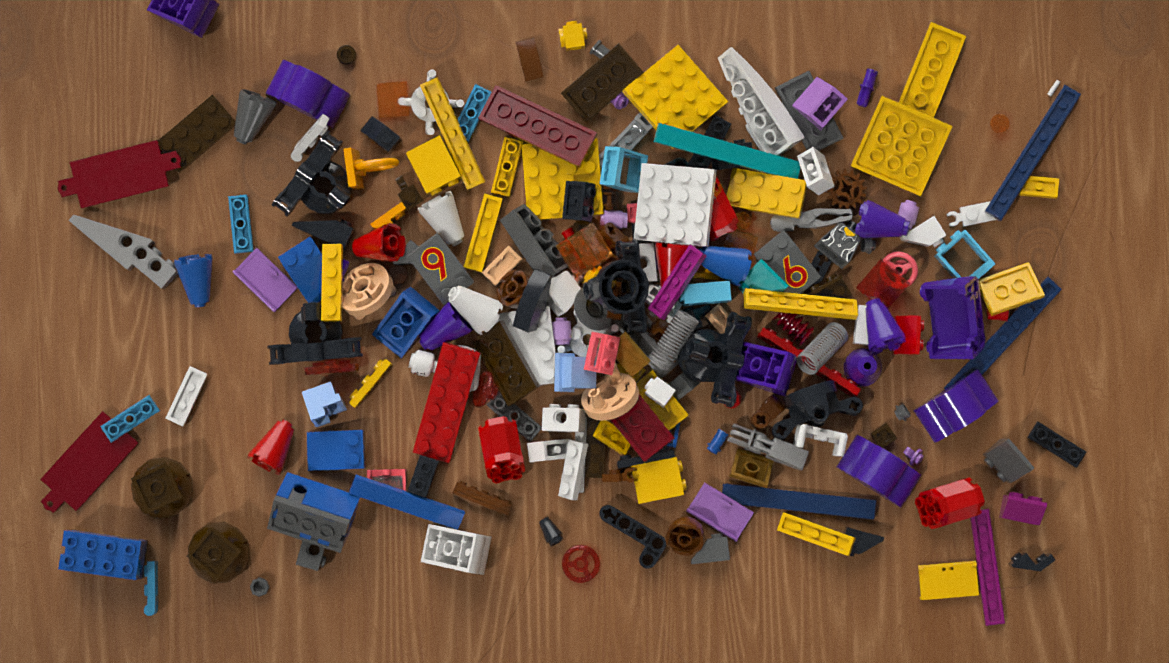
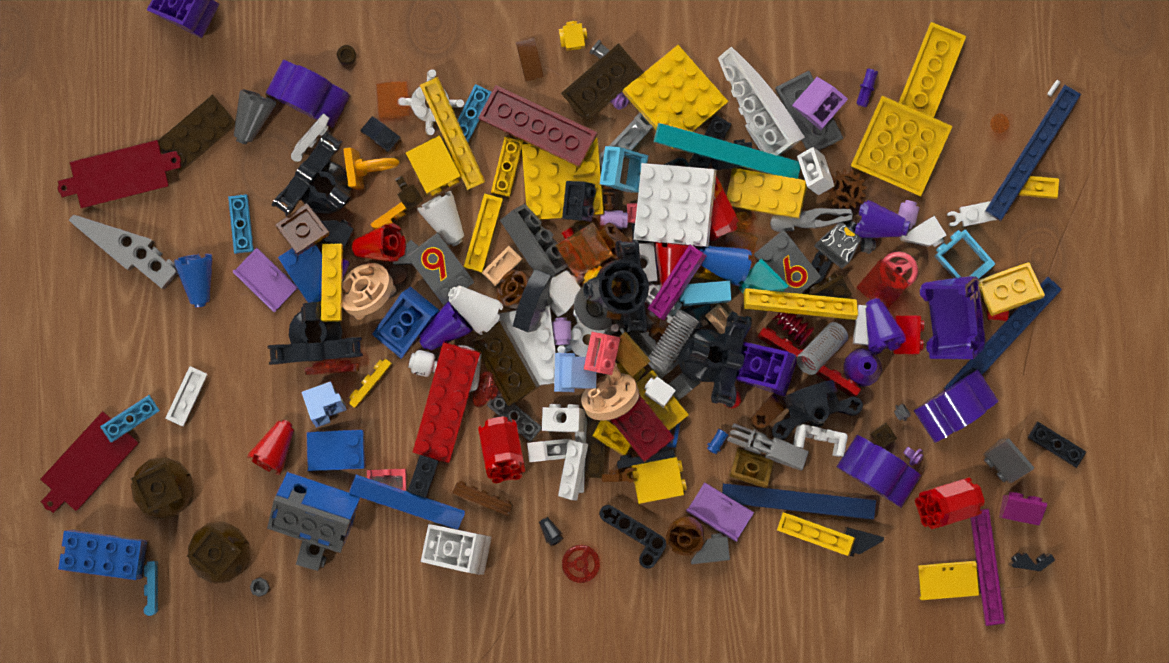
none -> plate [275,204,329,256]

